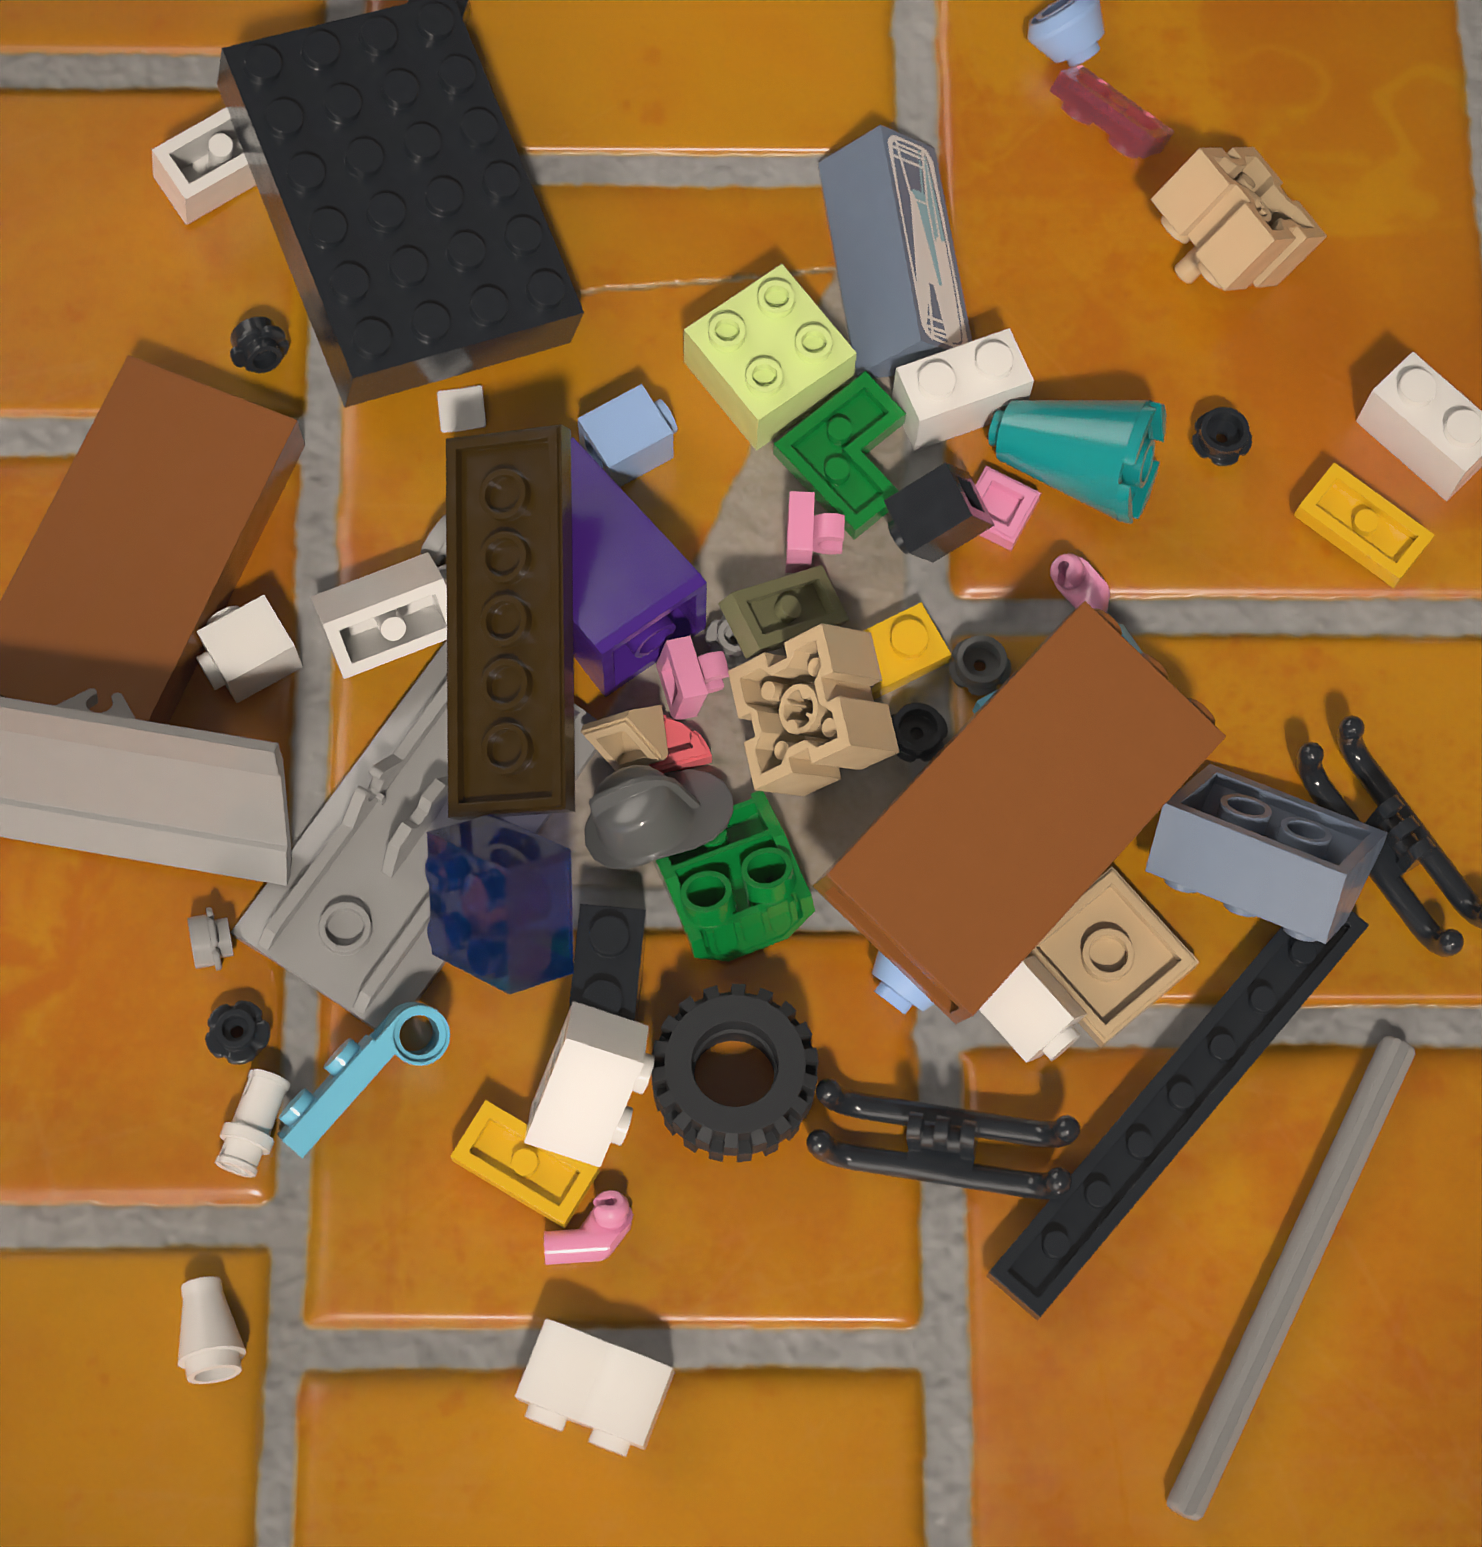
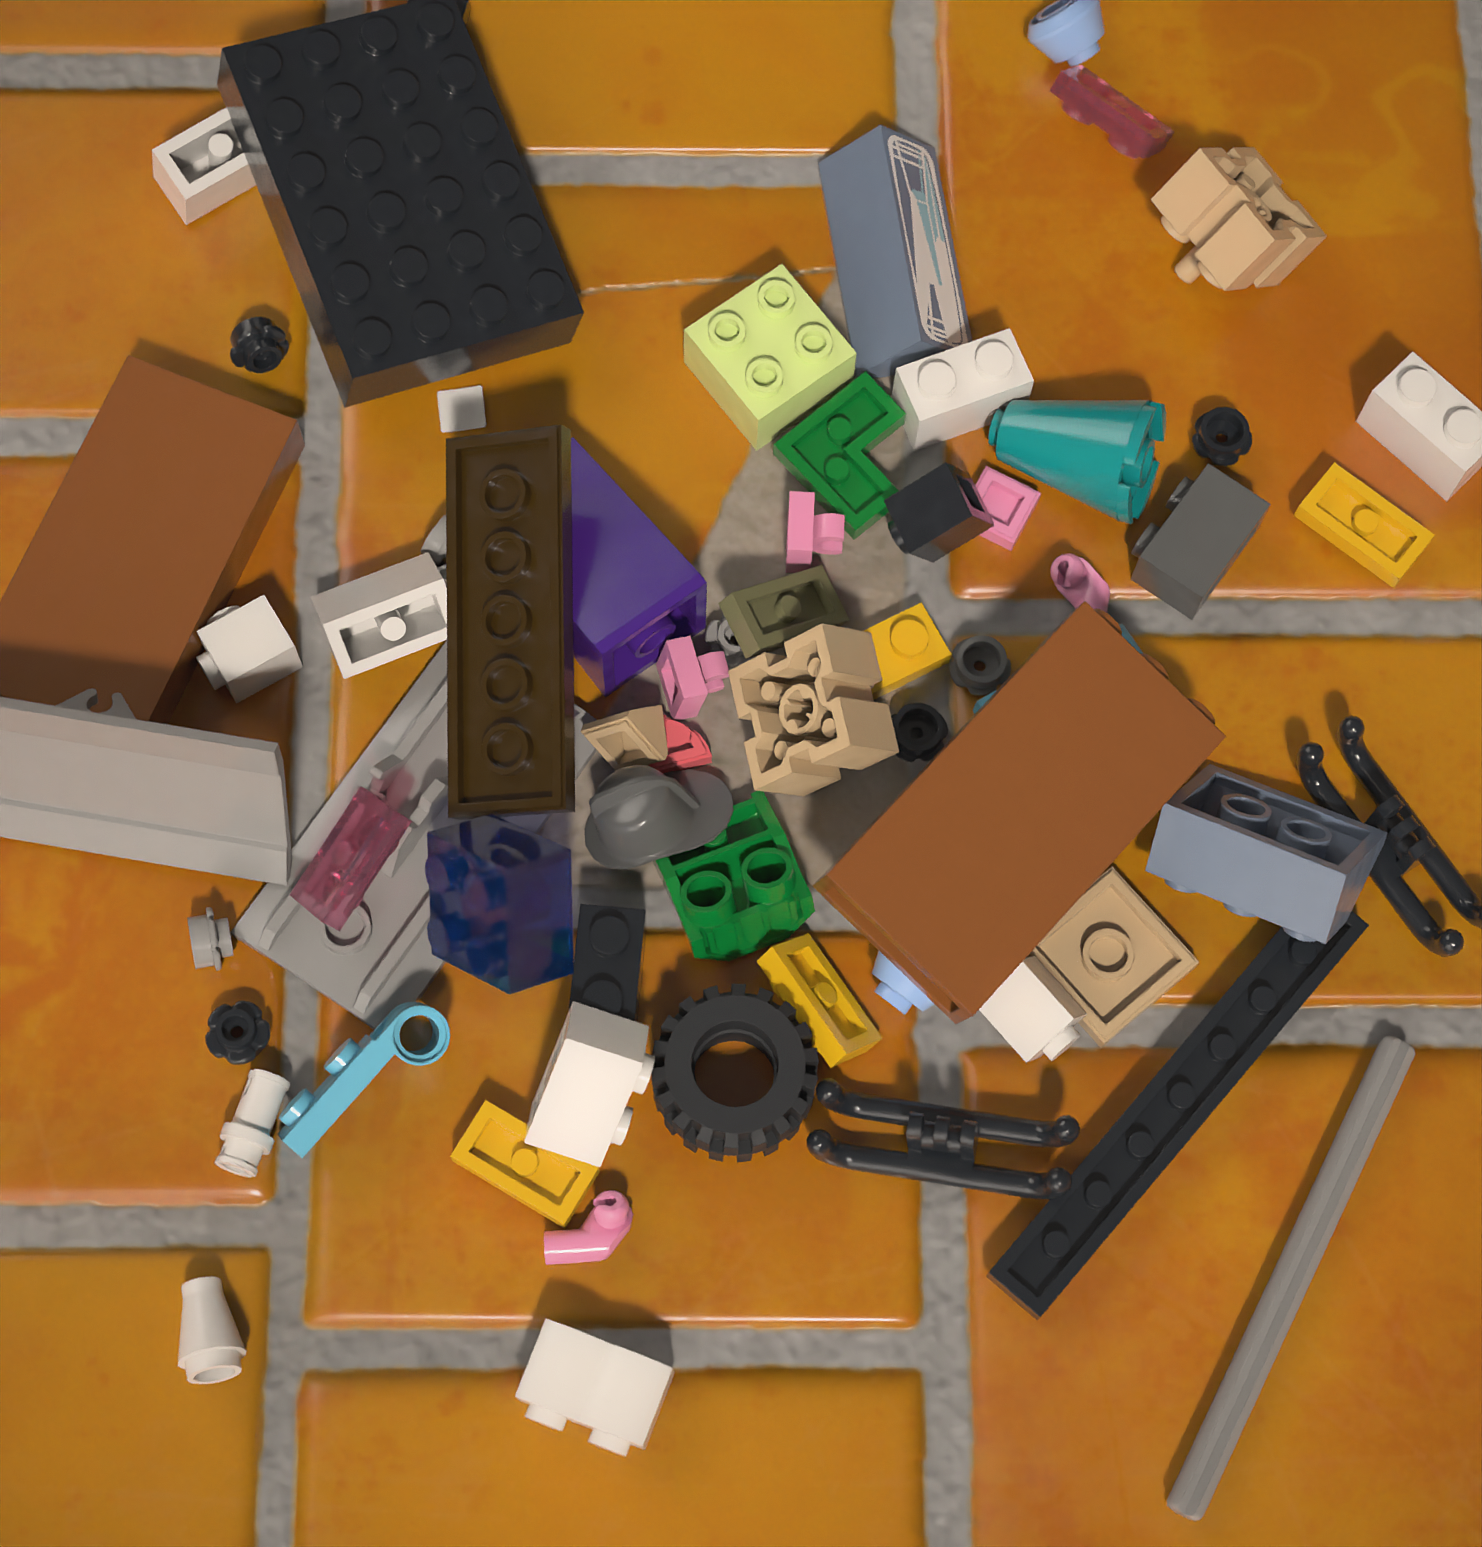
light blue brick [577,384,678,487] -> none
none -> clear pink plate [290,786,412,931]
none -> yellow plate [756,933,882,1068]
none -> dark grey brick [1131,463,1271,620]

